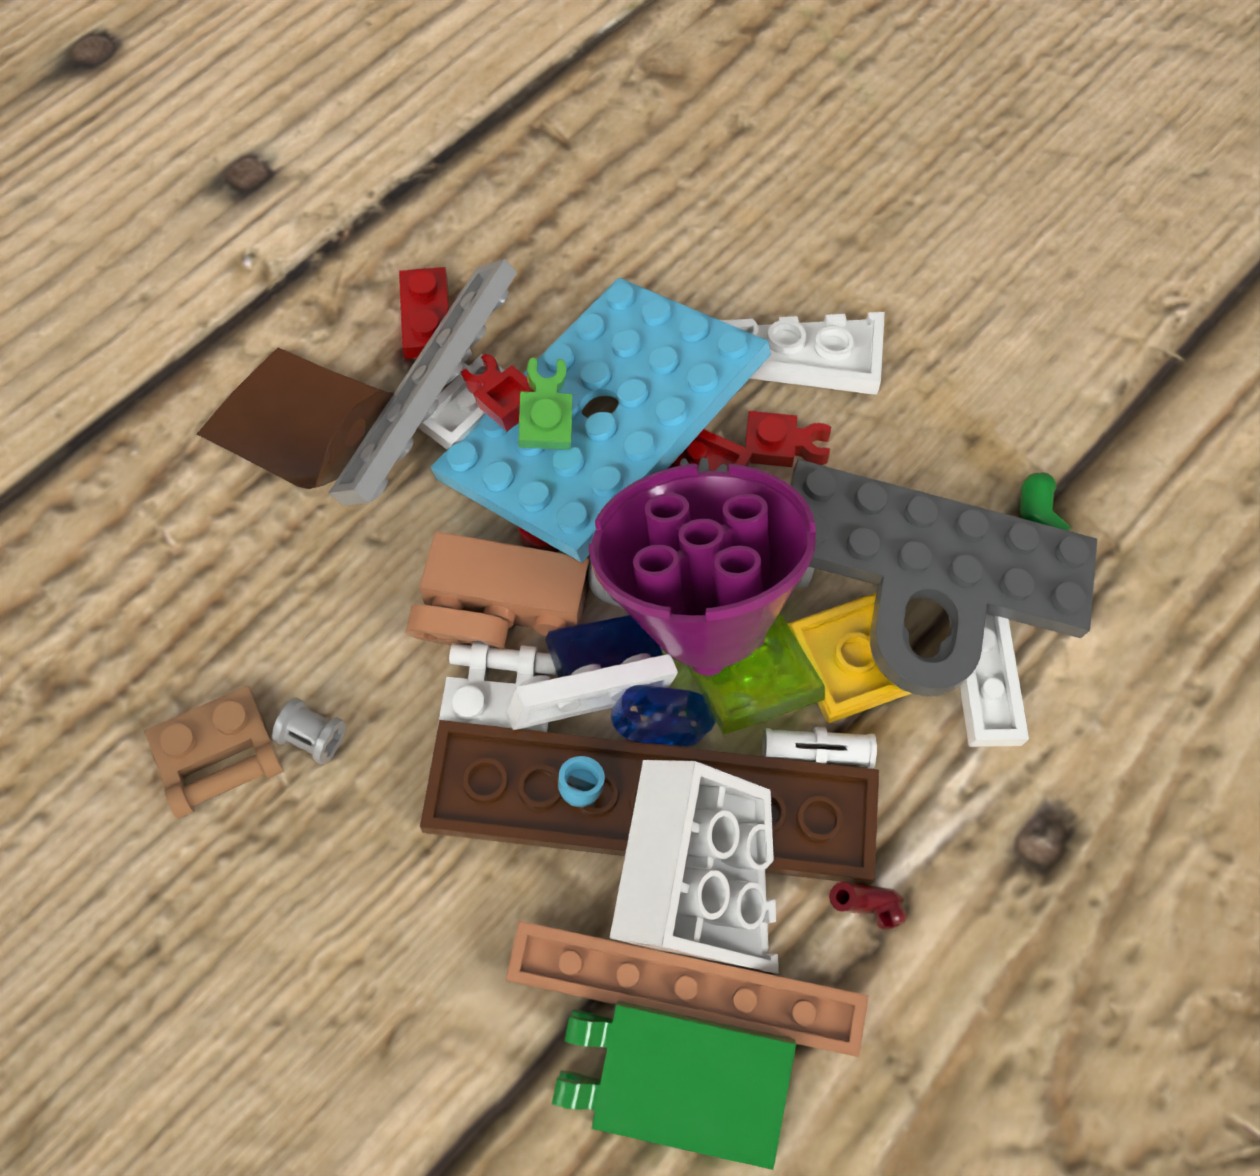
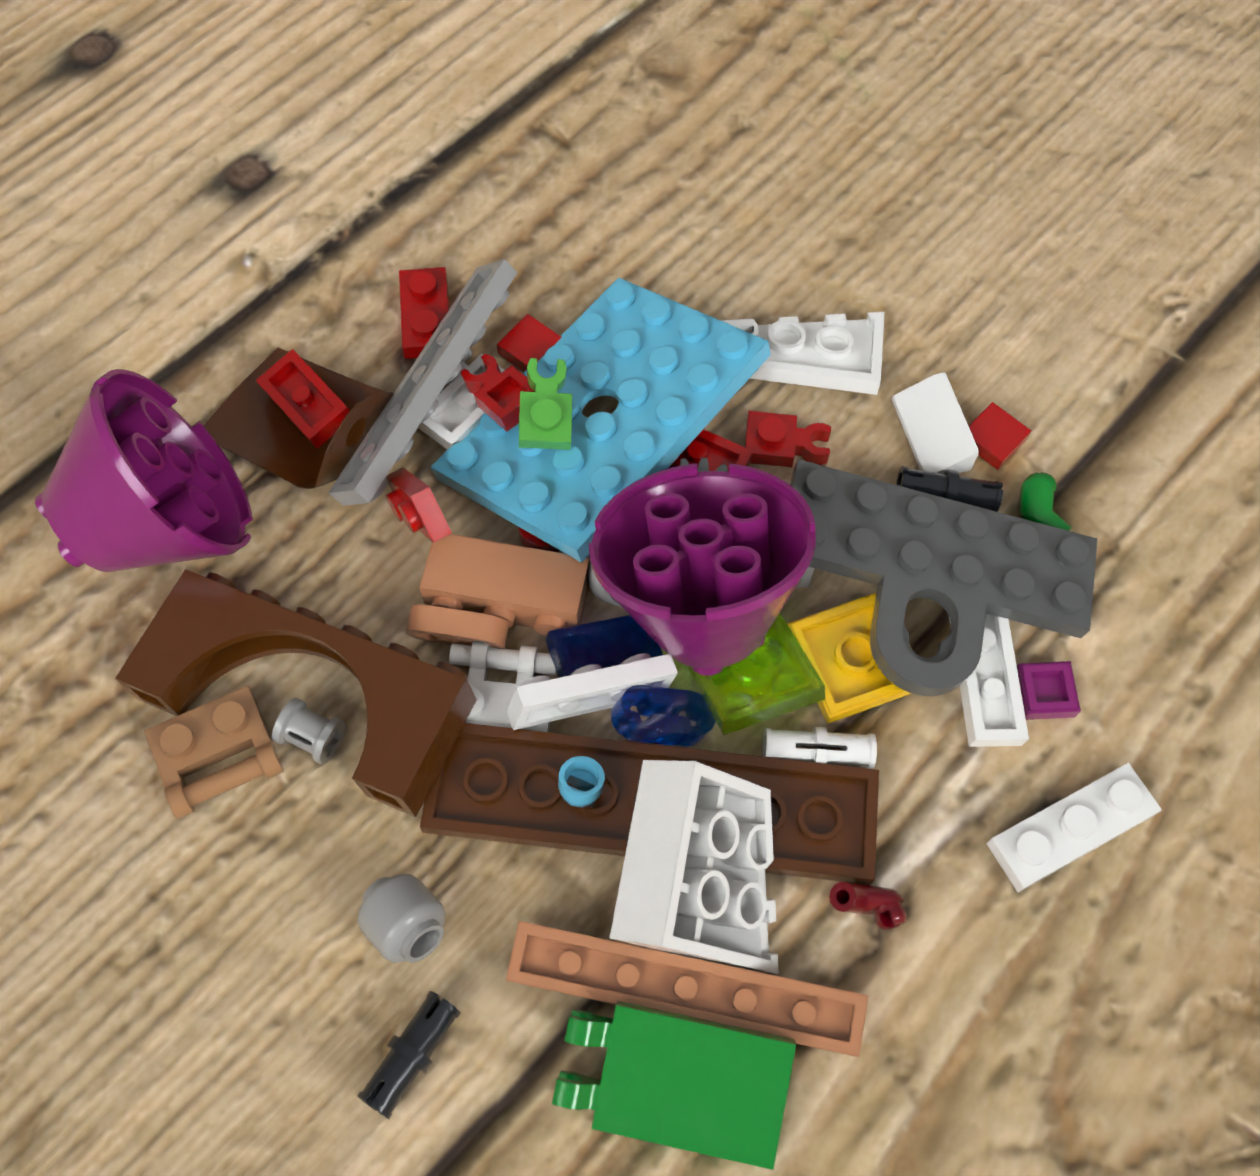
none -> magenta cone [35,369,253,572]
none -> reddish brown arch [115,569,477,817]
none -> red plate [255,349,350,449]
none -> light grey head [357,874,446,963]
none -> black pin [357,991,461,1120]
none -> red plate [385,467,452,543]
none -> red tile [497,314,562,372]
none -> white slope [892,372,979,474]
none -> black pin [896,466,1003,512]
none -> red tile [969,402,1032,470]
none -> white plate [986,763,1162,893]
none -> magenta tile [1017,661,1081,720]

